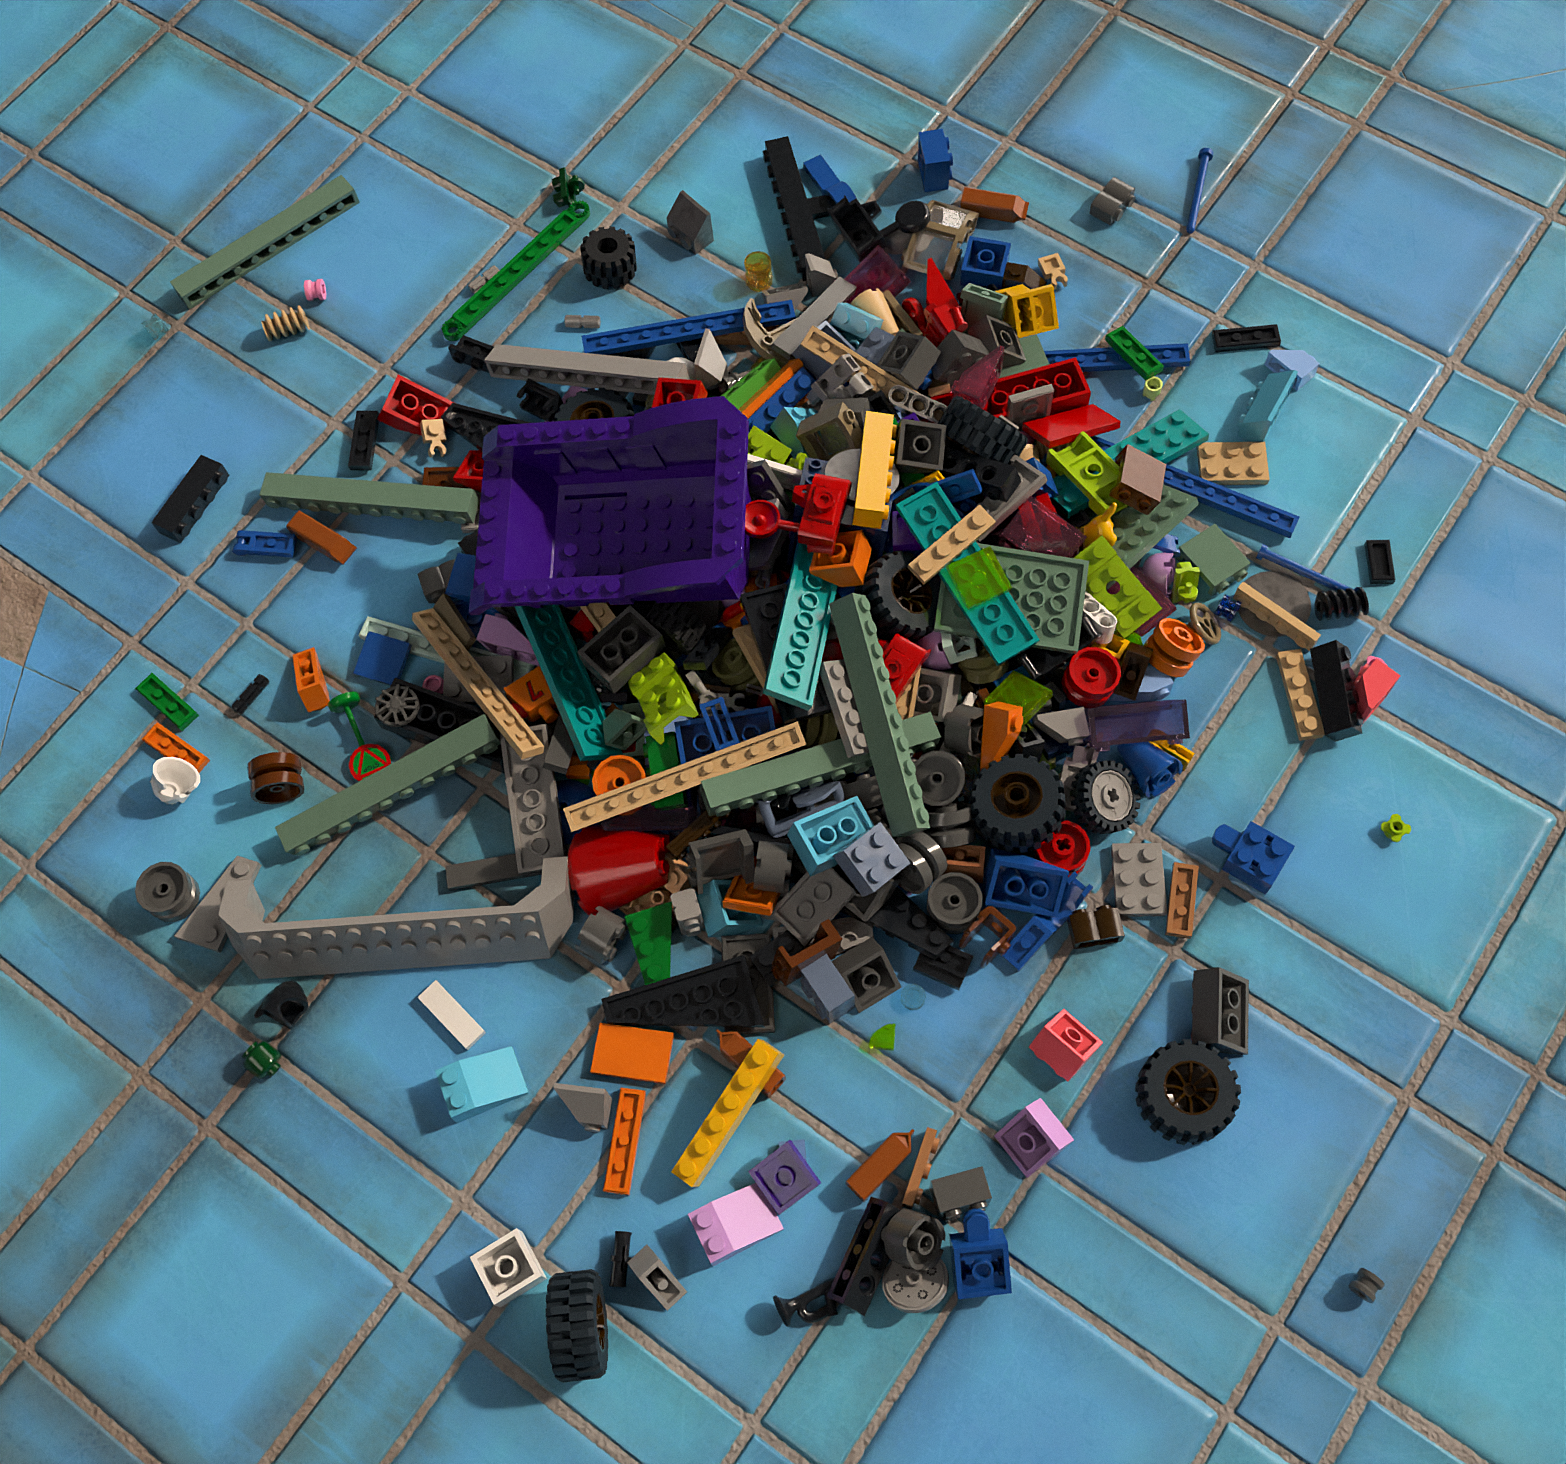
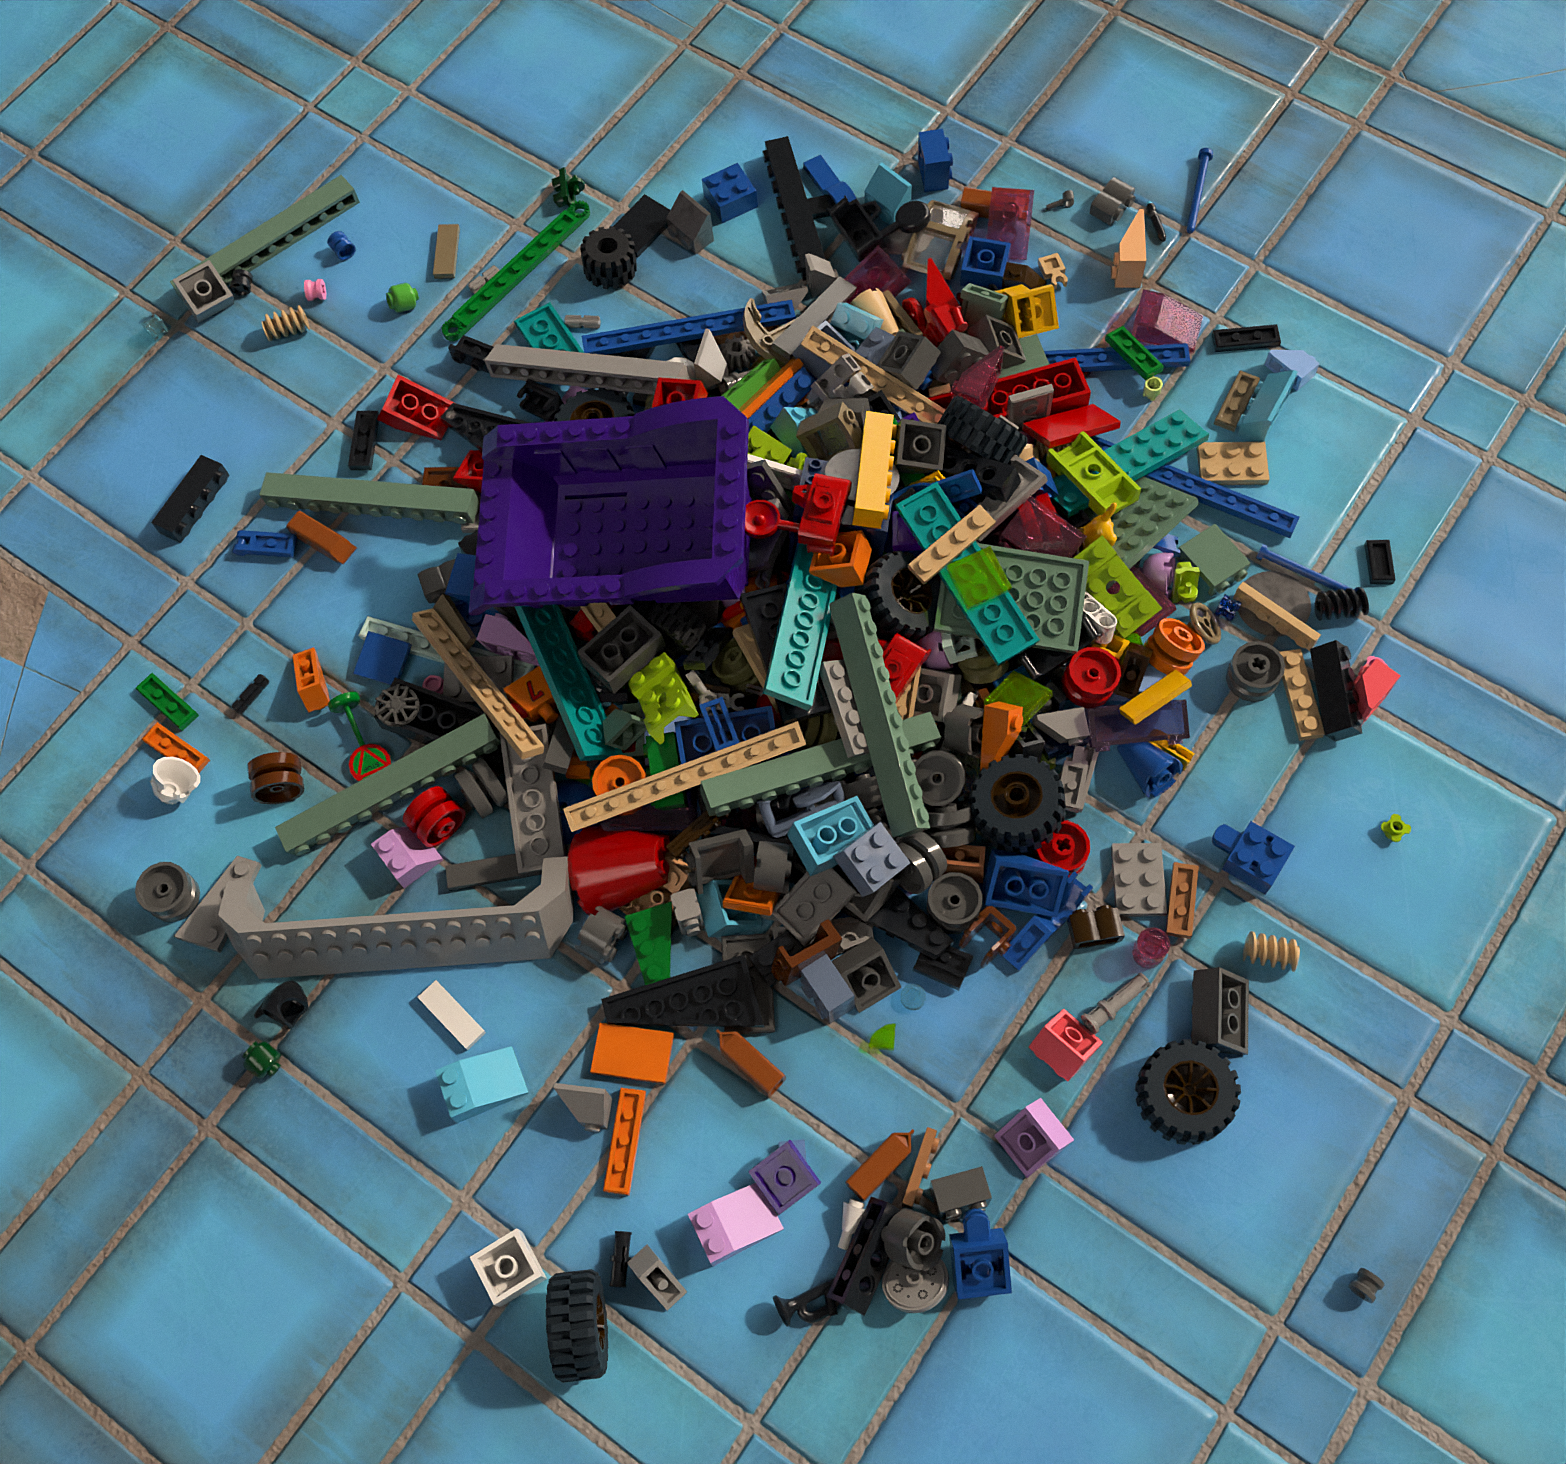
tan plate [420,419,446,458] -> none
yellow brick [671,1039,784,1187] -> none
clear yellow wheel [744,251,773,292] -> none
light grey beam [887,385,947,424] -> none
wheel [1070,760,1141,834] -> none
panel [1109,444,1166,515] -> none
none -> light grey slope [173,260,234,323]
none -> black wheel [230,269,253,295]
none -> blue wheel [327,231,356,260]
none -> lavender slope [371,826,443,888]
none -> bright green head [386,283,419,313]
none -> red wheel [403,786,466,847]
none -> dark tan tile [433,224,460,279]
none -> dark grey wheel [454,758,509,819]
none -> teal tile [514,302,584,353]
none -> black tile [613,194,670,258]
none -> blue brick [702,163,758,223]
none -> light grey gear [720,335,756,372]
none -> white cone [838,1199,865,1250]
none -> medium azure slope [864,162,912,224]
none -> clear pink slope [987,187,1034,260]
none -> dark grey hand [1046,190,1074,210]
none -> light grey pin [1081,973,1150,1034]
none -> light nougat slope [1111,209,1146,288]
none -> yellow tile [1119,670,1192,725]
none -> clear pink slope [1132,289,1203,353]
none -> clear pink wheel [1132,927,1170,968]
none -> black piece [1146,201,1166,242]
none -> dark tan tile [1214,370,1260,432]
none -> dark grey wheel [1226,641,1285,702]
none -> tan piece [1243,931,1300,972]

